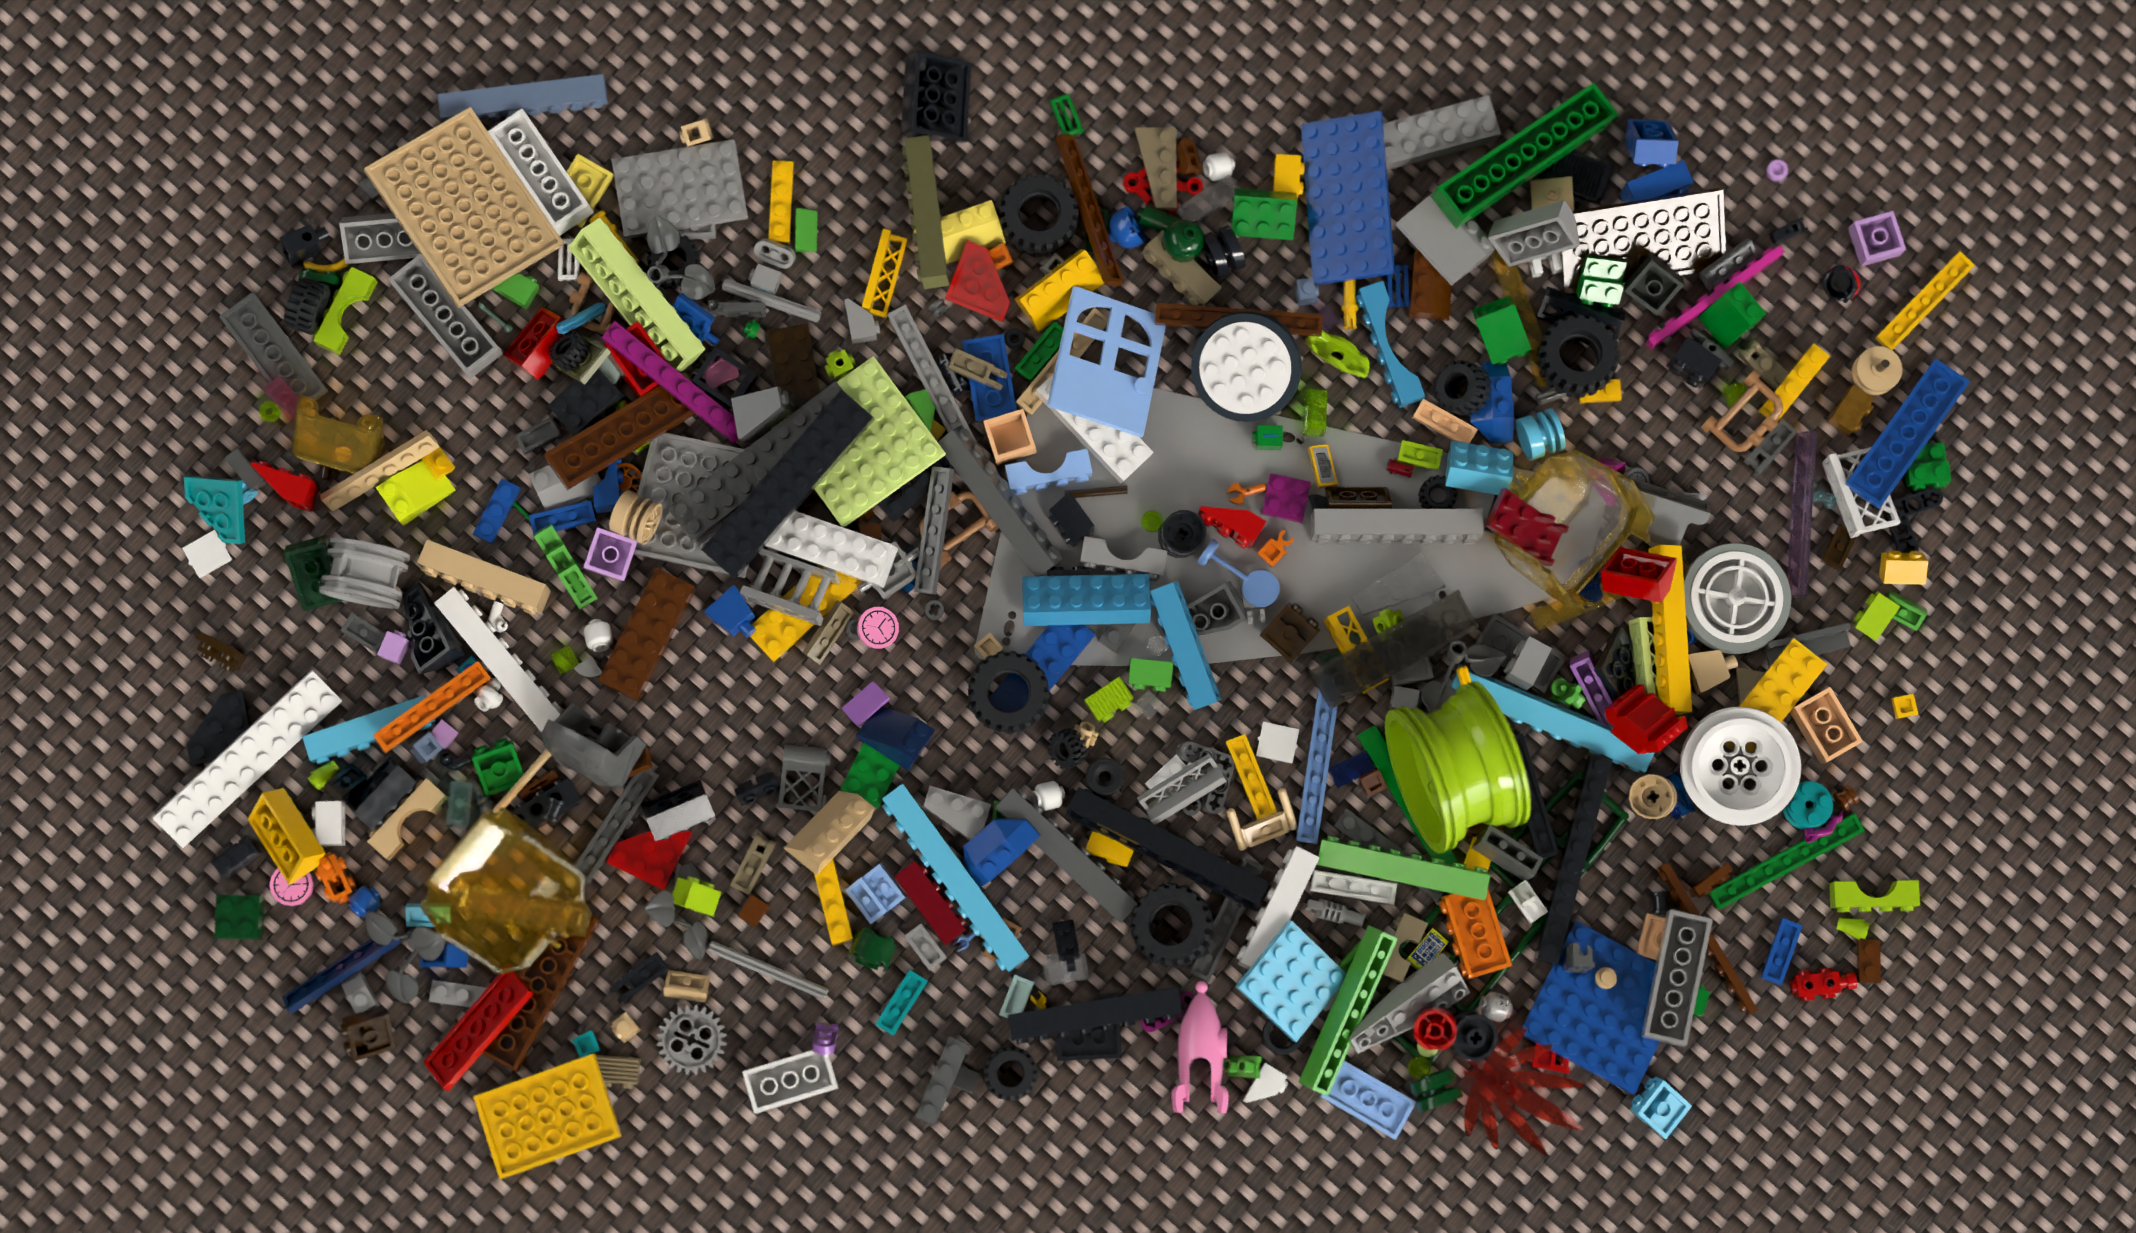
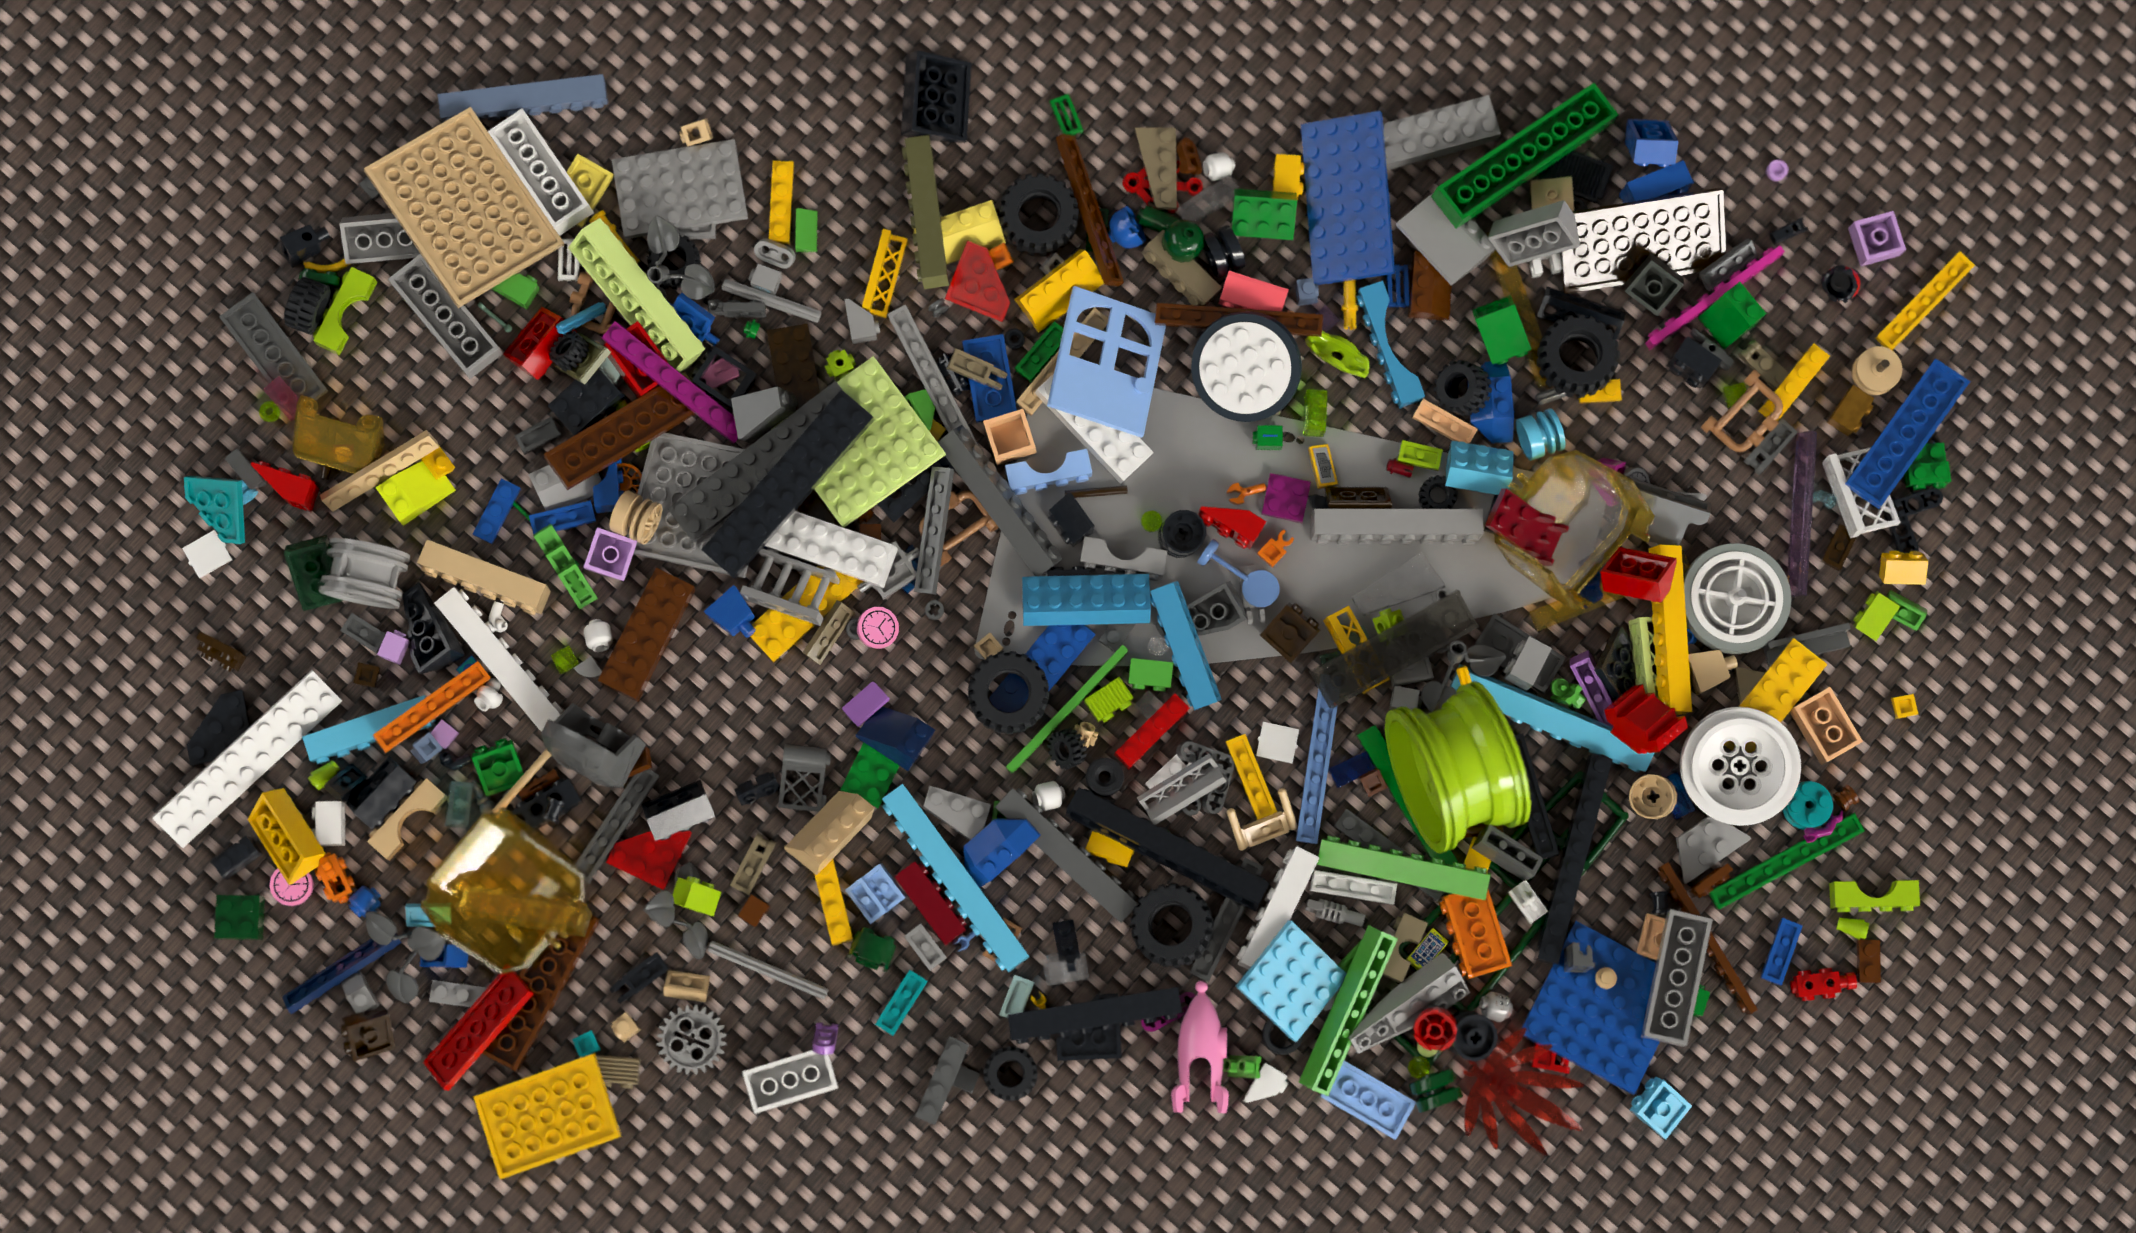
plate [1576,255,1627,307] -> none
none -> dark brown plate [353,662,380,688]
none -> bright green tile [1006,645,1128,774]
none -> red arch [1114,693,1190,770]
none -> coral slope [1219,271,1289,312]
none -> light grey wing [1676,816,1751,884]

